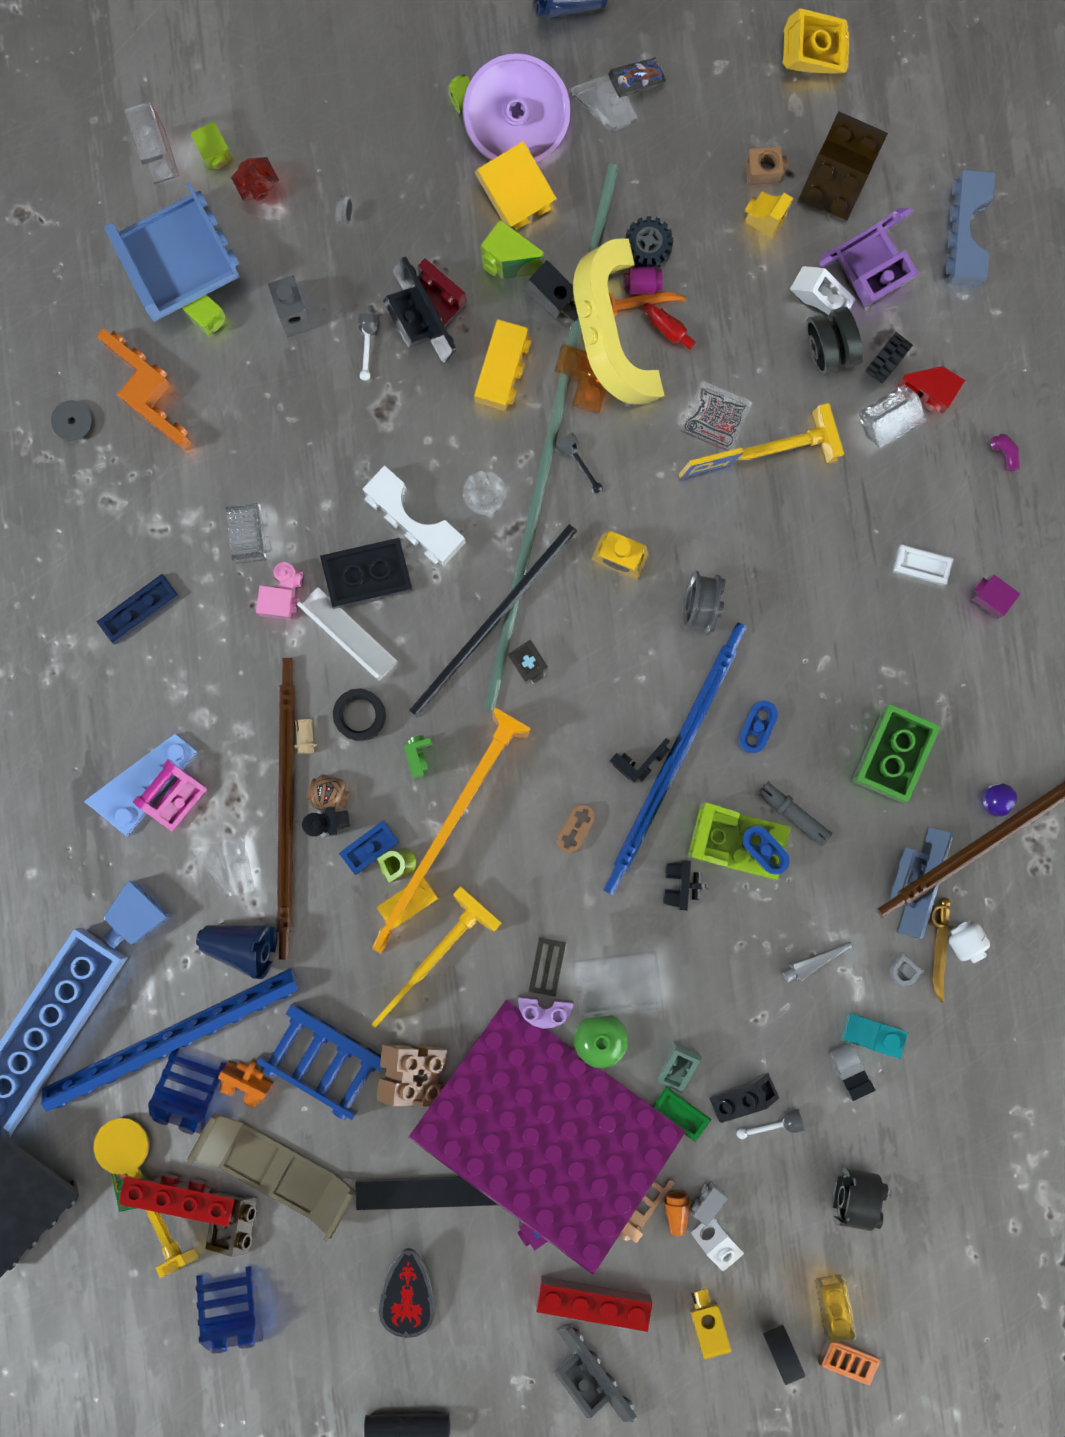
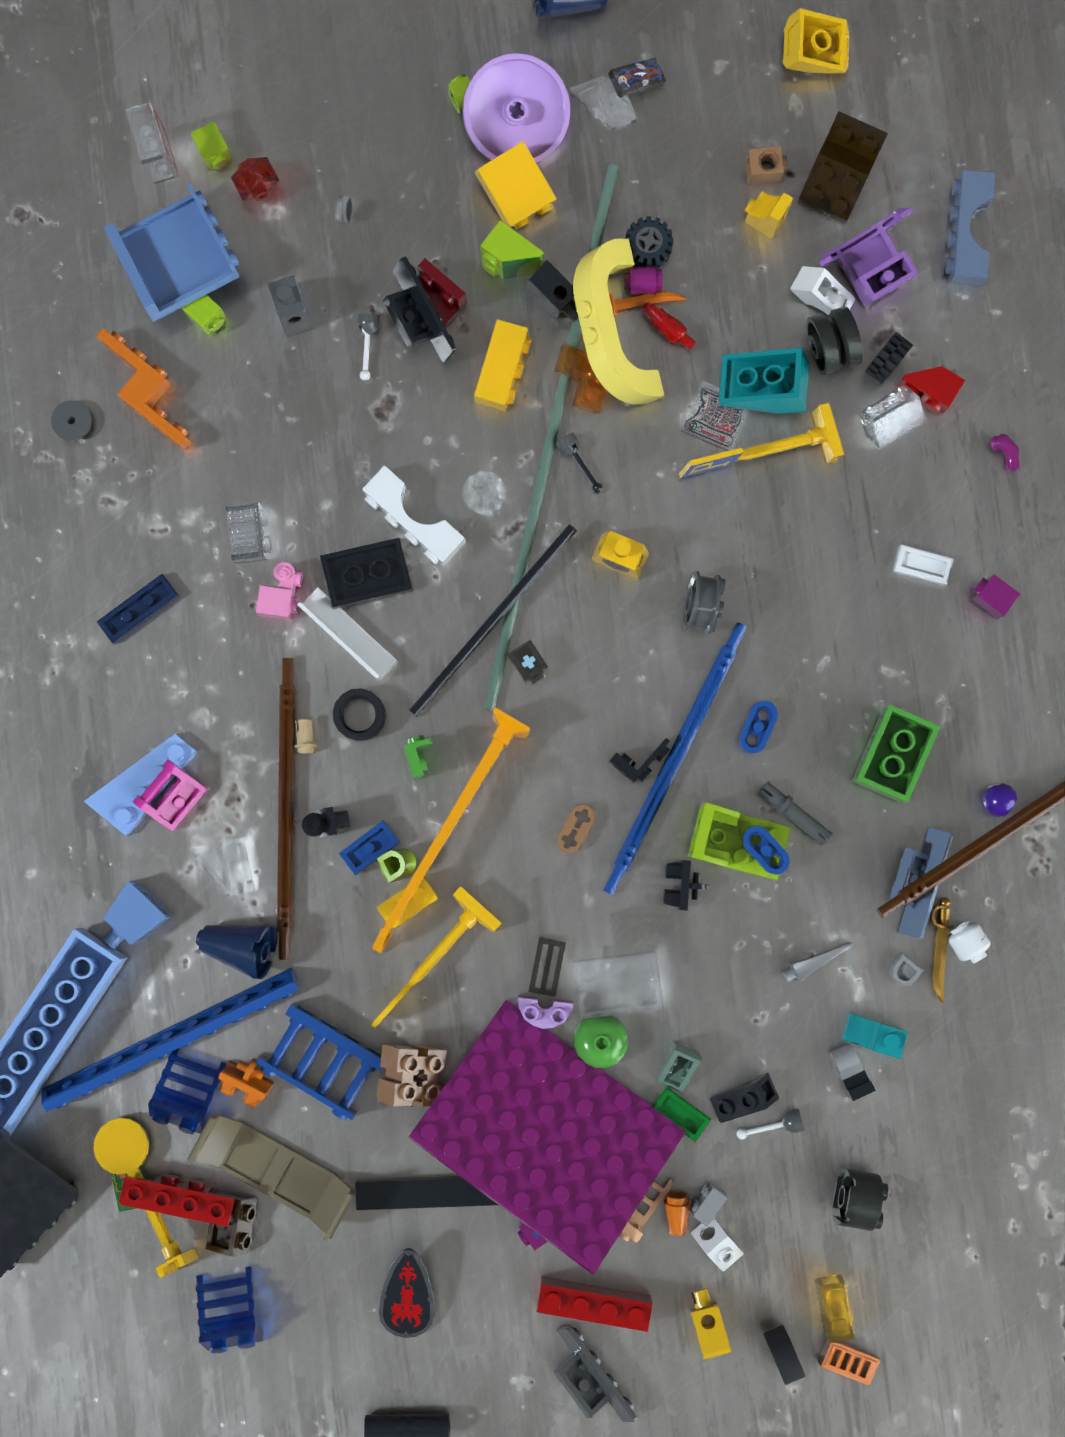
medium nougat head [307,774,349,812] -> none
none -> teal slope [719,347,809,414]

